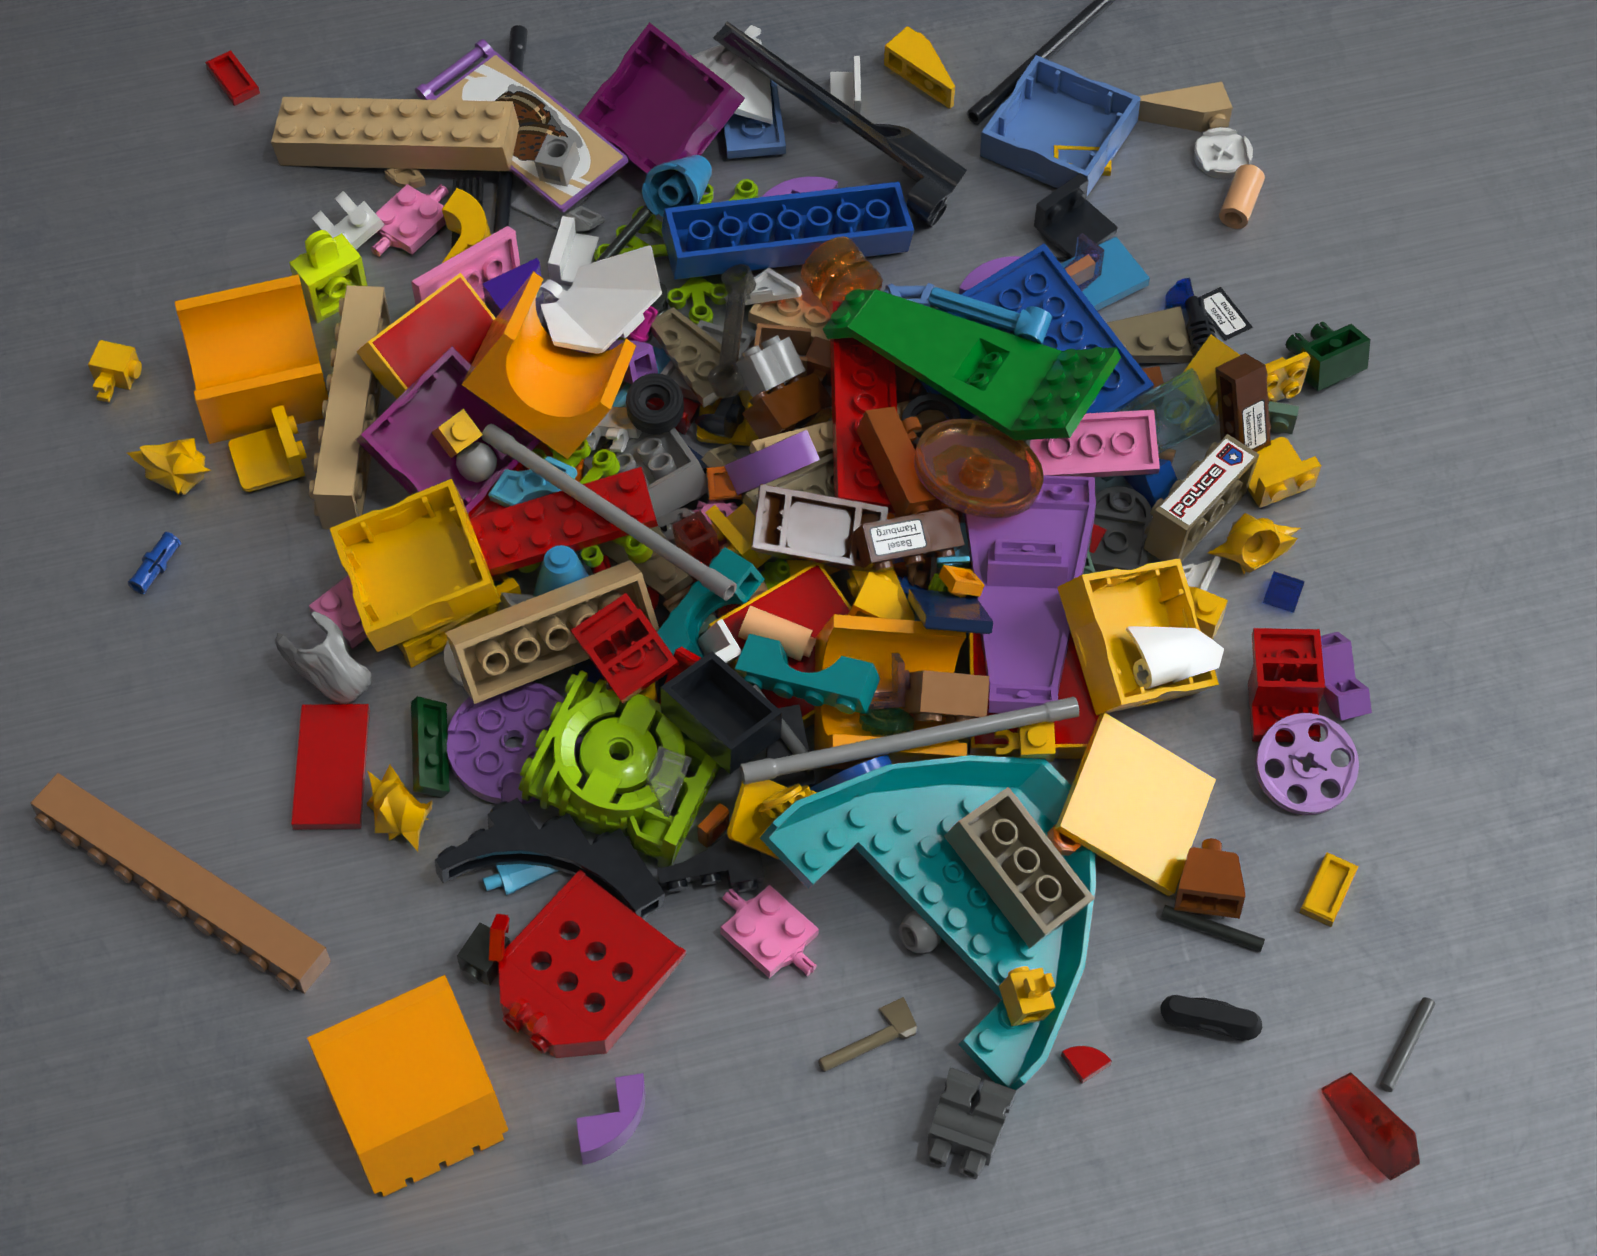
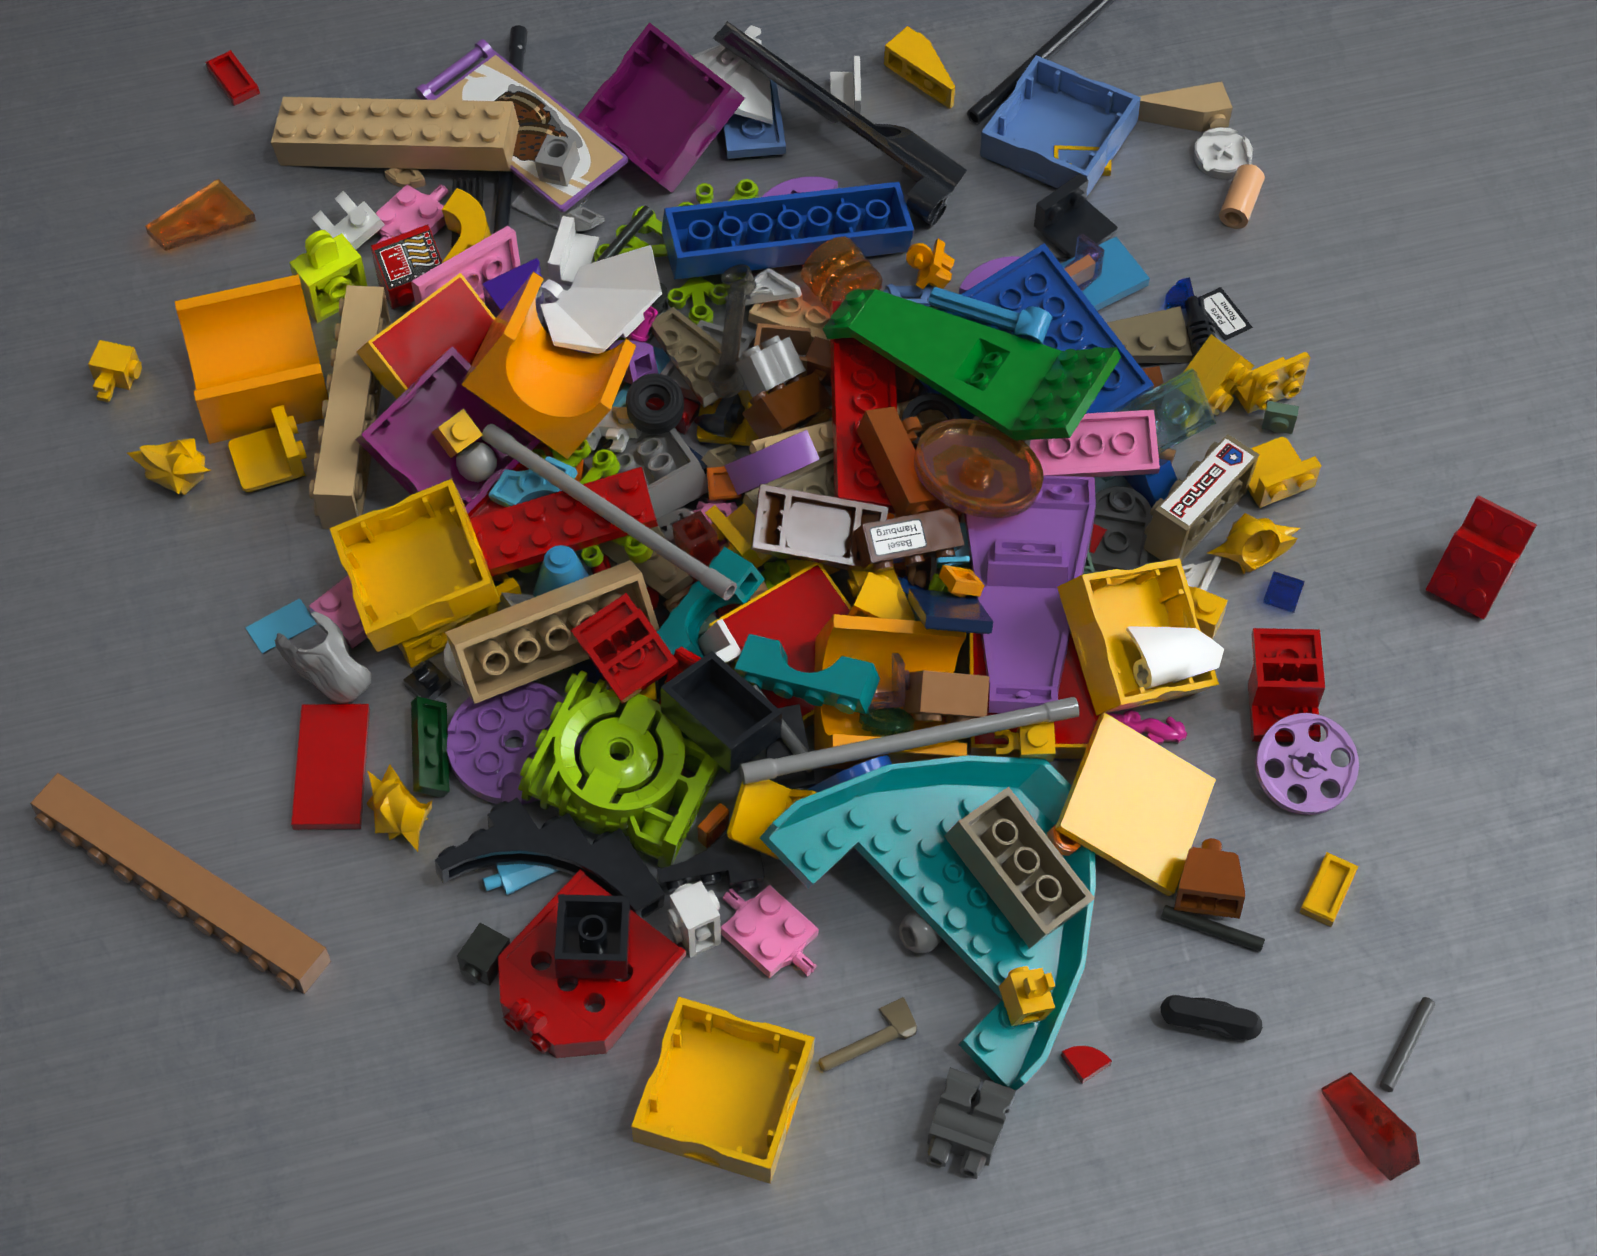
blue pin [128,532,182,594] -> none
light orange windscreen [307,975,509,1197] -> none
red tile [489,914,510,962] -> none
medium lavender brick [576,1073,646,1165] -> none
dark azure cone [642,155,712,217] -> none
clear tile [646,746,692,818] -> none
light nougat brick [738,606,816,661] -> none
yellow gear [758,784,812,820] -> none
reddish brown brick [1215,353,1271,452] -> none
dark green brick [1285,322,1371,391] -> none
medium lavender brick [1321,632,1372,721] -> none
none -> clear orange wing [145,179,256,251]
none -> medium azure sticker [245,598,317,654]
none -> slope [371,224,442,309]
none -> black tile [403,660,451,700]
none -> black brick [555,894,630,979]
none -> yellow tile [631,996,815,1184]
none -> white brick [667,881,721,958]
none -> light orange hips [906,238,955,290]
none -> dark pink animal [1107,710,1187,745]
none -> red bracket [1425,495,1537,620]

